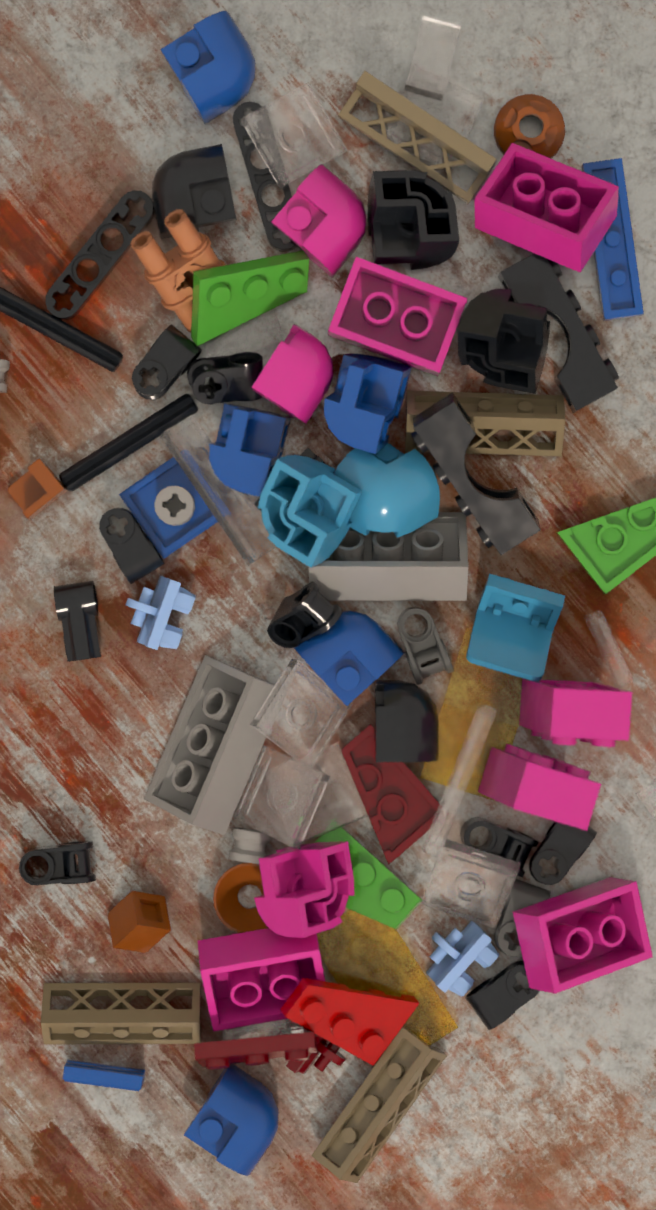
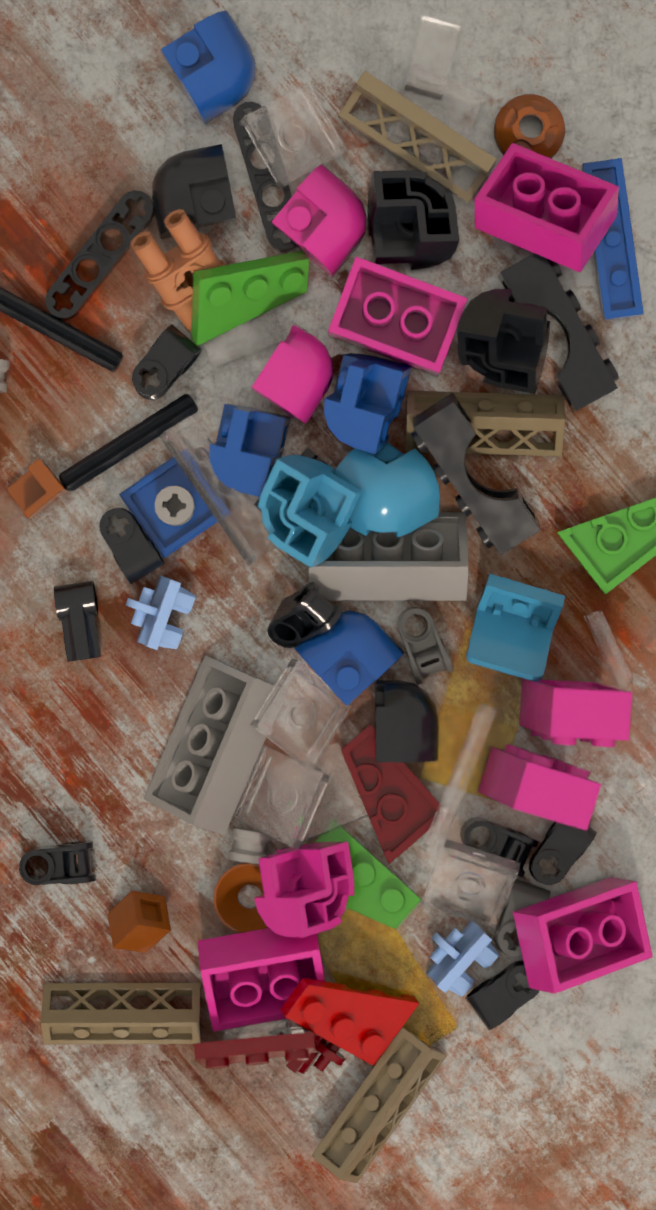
blue tile [63,1059,145,1091] -> none
blue brick [184,1064,279,1176] -> none
black piece [187,352,263,405] -> none

